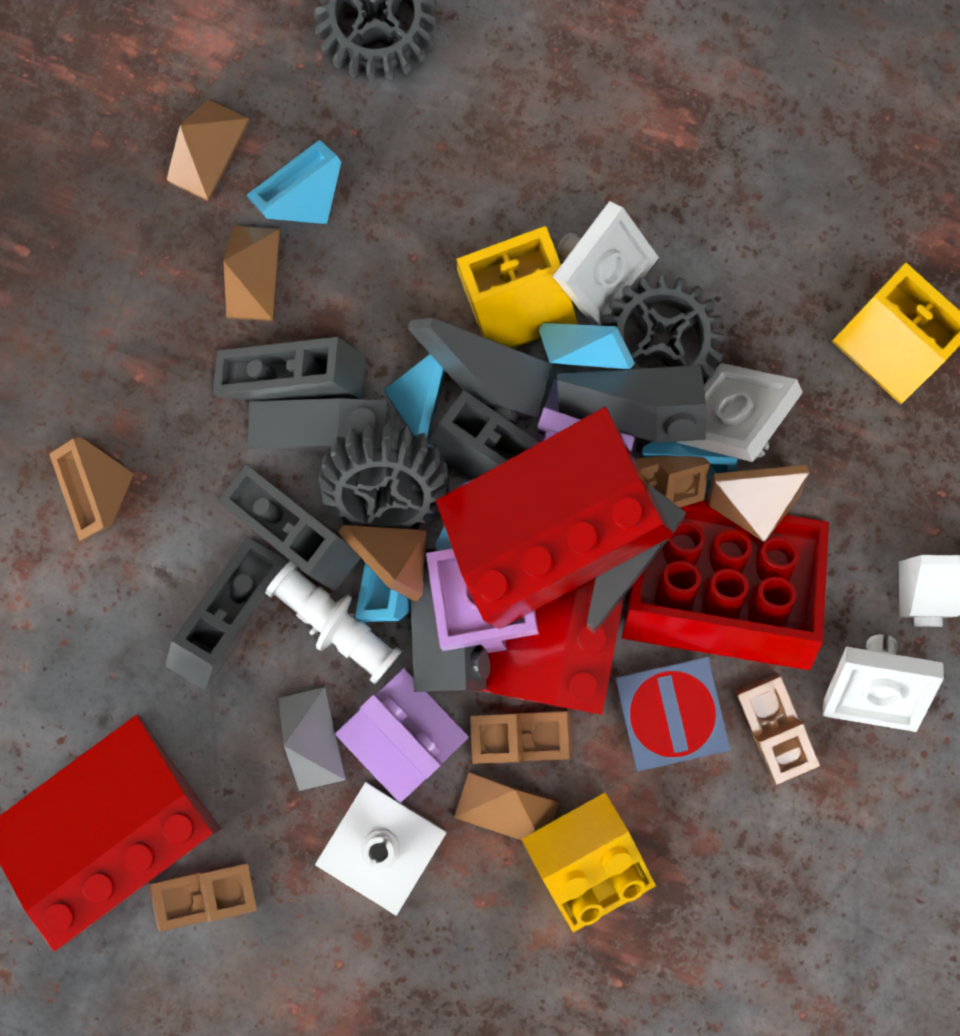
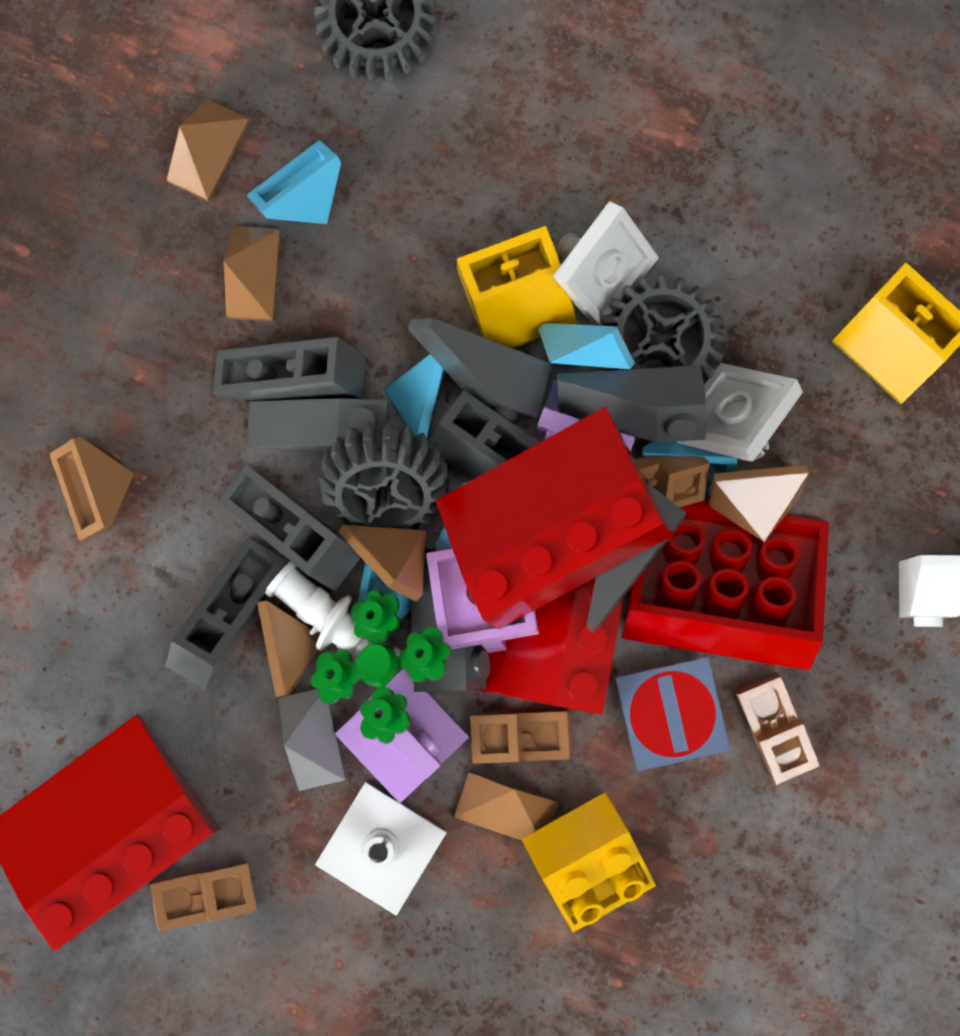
white tile [823,634,944,732] -> none
none -> medium nougat slope [257,600,320,697]
none -> green plant [311,590,452,744]

